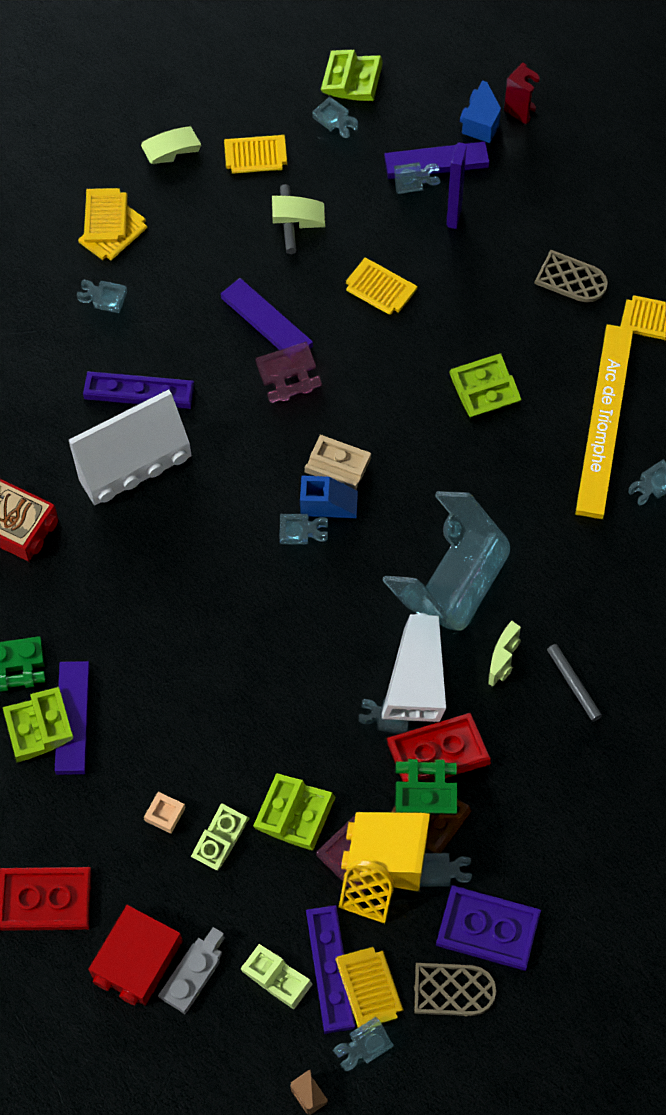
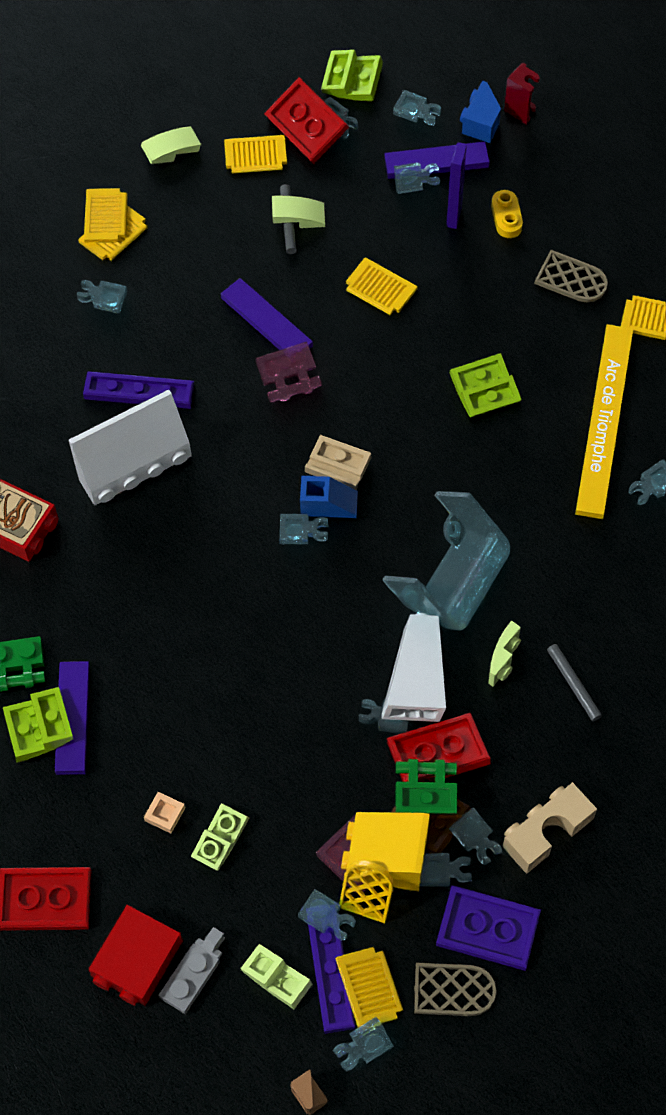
lime slope [253,773,336,851] -> none
none -> red tile [264,77,349,164]
none -> clear light blue plate [298,889,356,940]
none -> clear light blue plate [393,90,441,125]
none -> clear light blue plate [449,808,502,865]
none -> yellow plate [491,190,523,238]
none -> tan arch [503,782,597,874]

